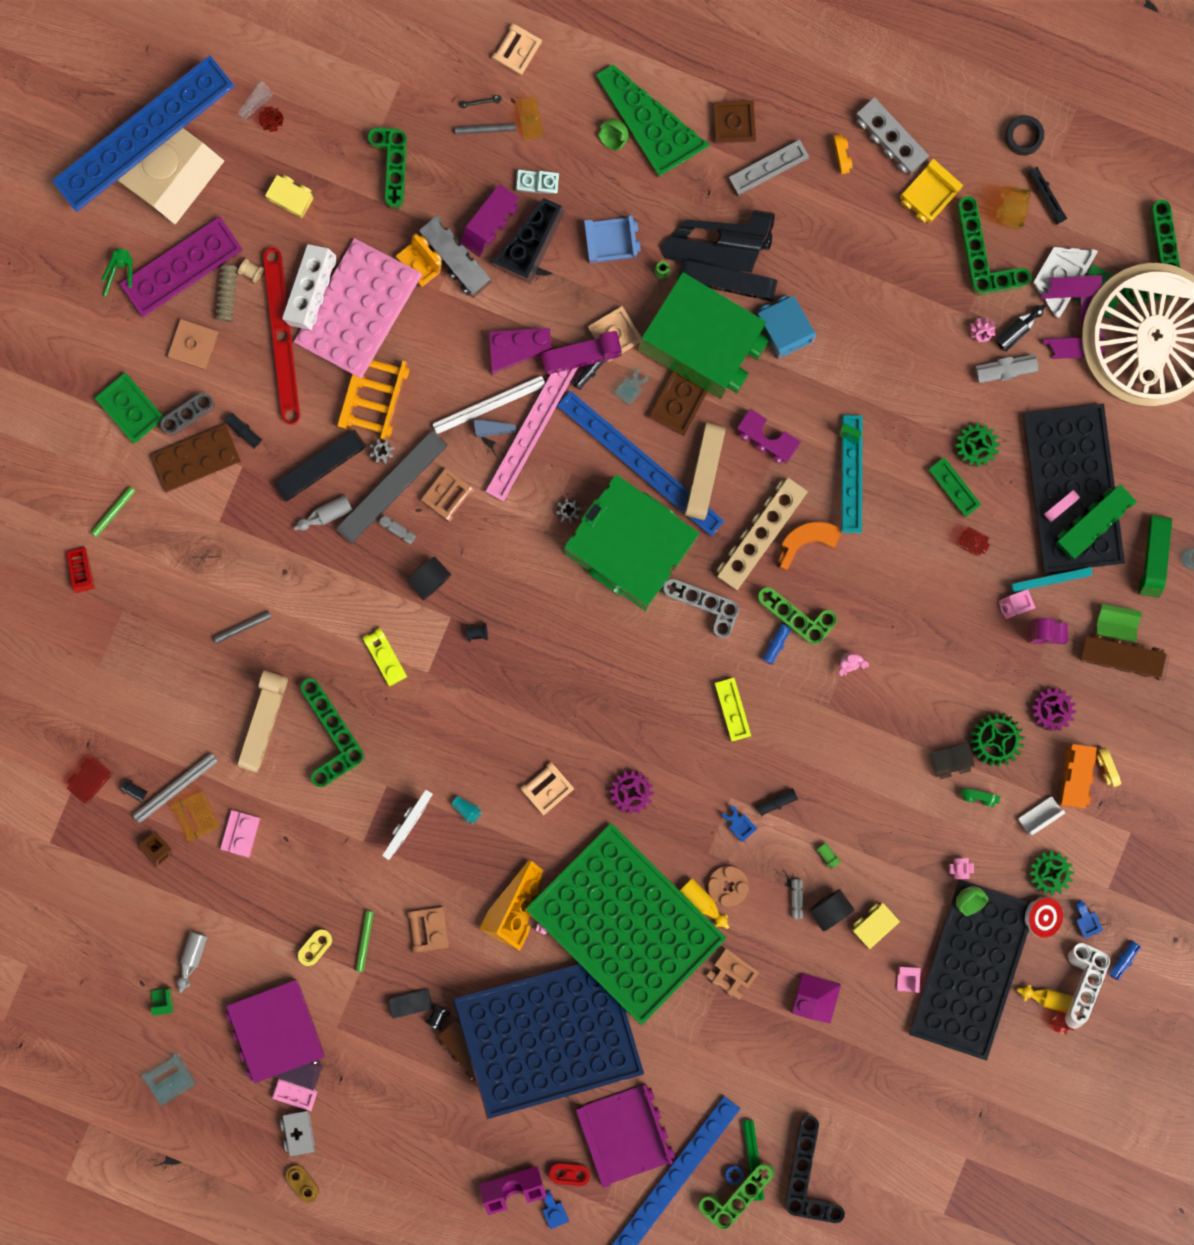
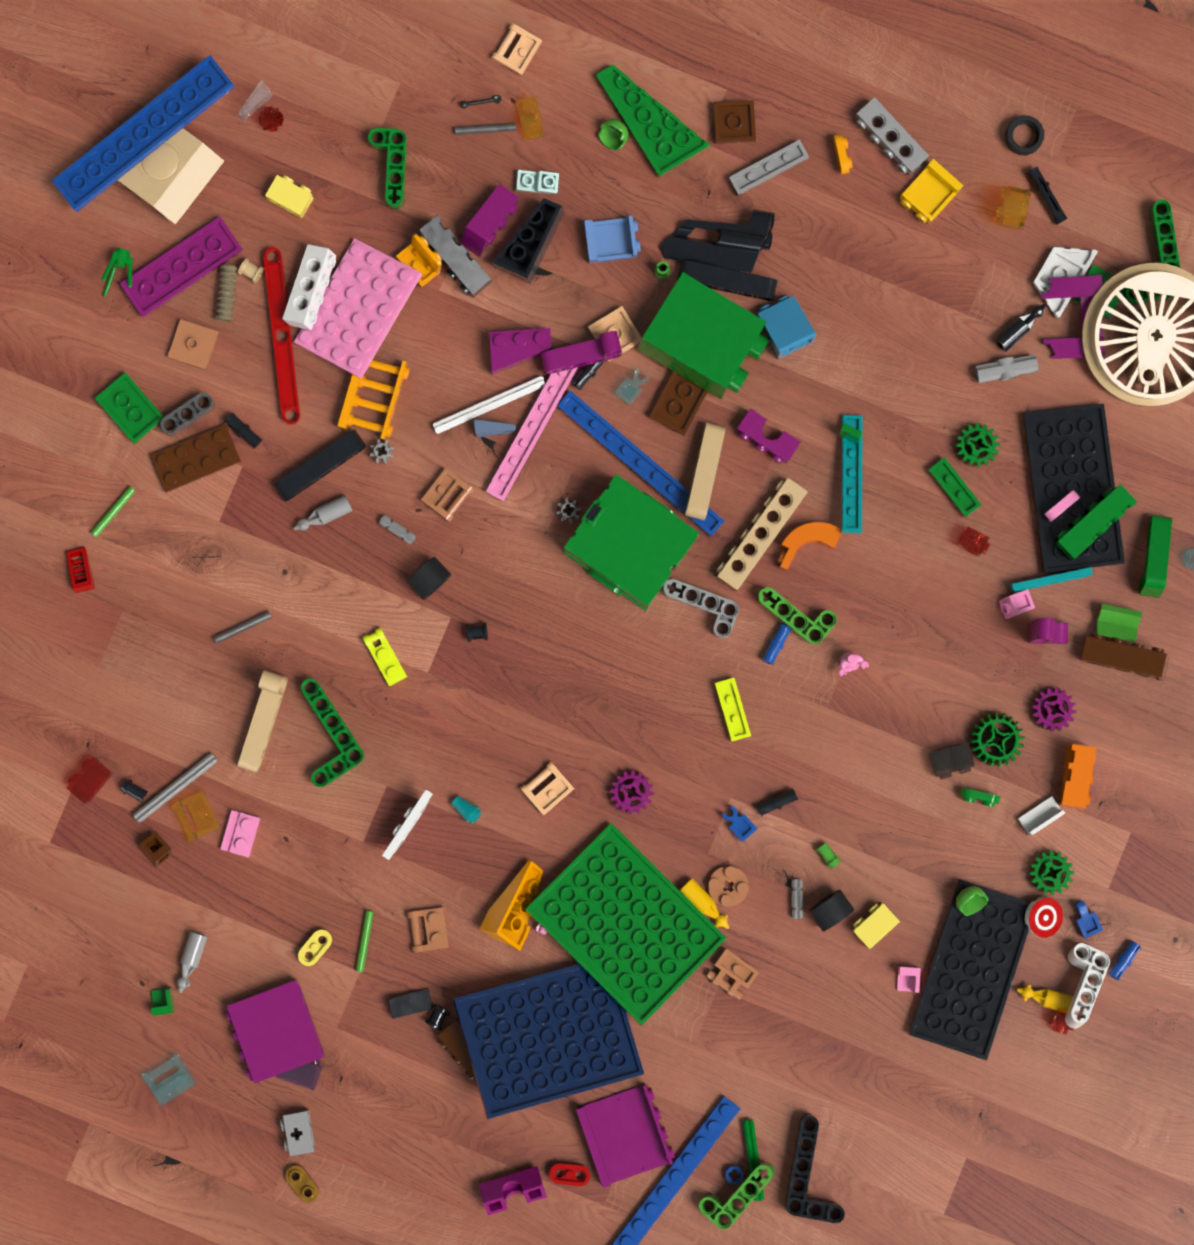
bright pink plate [272,1079,318,1111] -> none
dark grey beam [336,431,448,544] -> none
blue plate [543,1191,569,1229] -> none
magenta slope [791,973,841,1024] -> none
bright pink gear [949,858,974,879] -> none
green beam [957,196,1031,296] -> none
bright pink gear [970,317,995,342] -> none
light yellow plate [1096,747,1121,788] -> none

